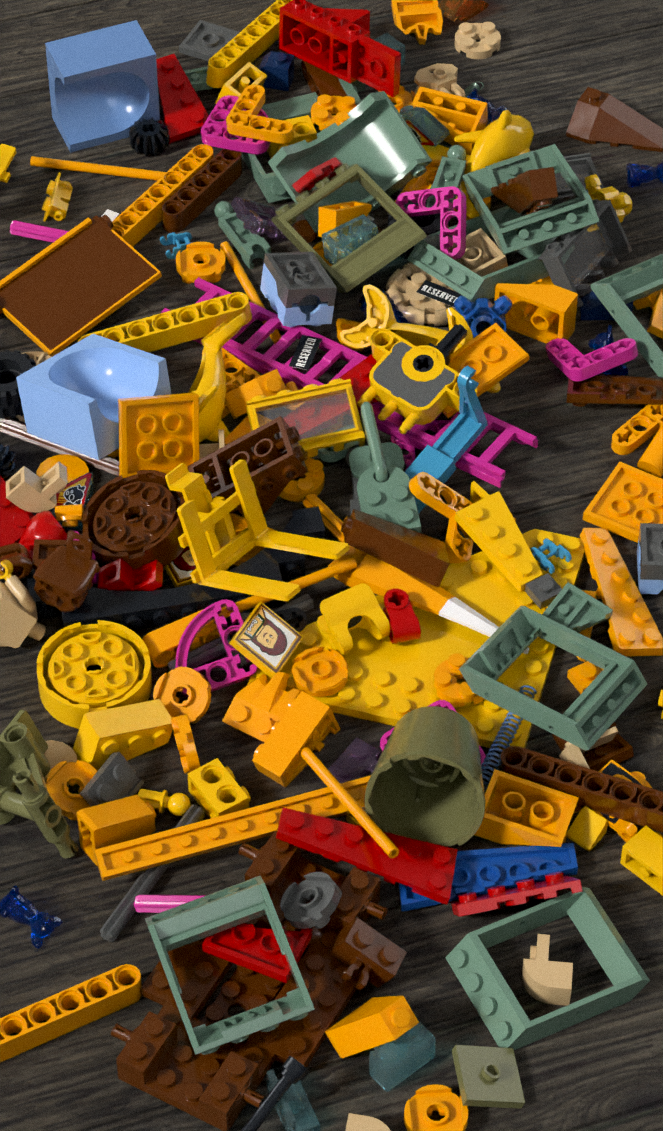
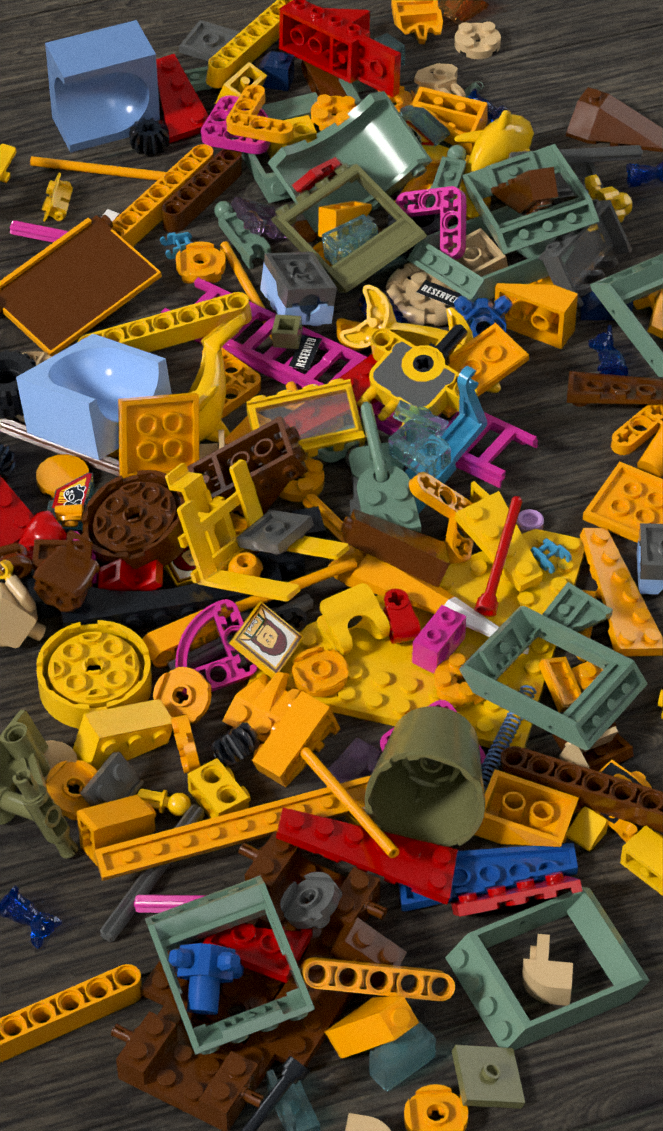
tan brick [6,462,68,513] -> none
light orange slope [225,369,287,419] -> none
dark grey plate [525,573,562,609] -> none
dark pink beam [546,338,638,381] -> none
none -> blue piece [169,943,244,1015]
none -> black gear [210,723,260,767]
none -> light orange plate [228,552,263,577]
none -> dark grey plate [236,510,314,554]
none -> olive plate [272,314,303,349]
none -> light orange beam [300,957,455,1001]
none -> clear light blue brick [388,419,451,478]
none -> clear light blue plate [393,400,449,439]
none -> dark pink brick [412,605,466,674]
none -> red piece [474,496,522,617]
none -> dark grey axle [508,145,643,164]
none -> lavender tile [516,509,544,534]
none -> light orange plate [538,657,582,712]

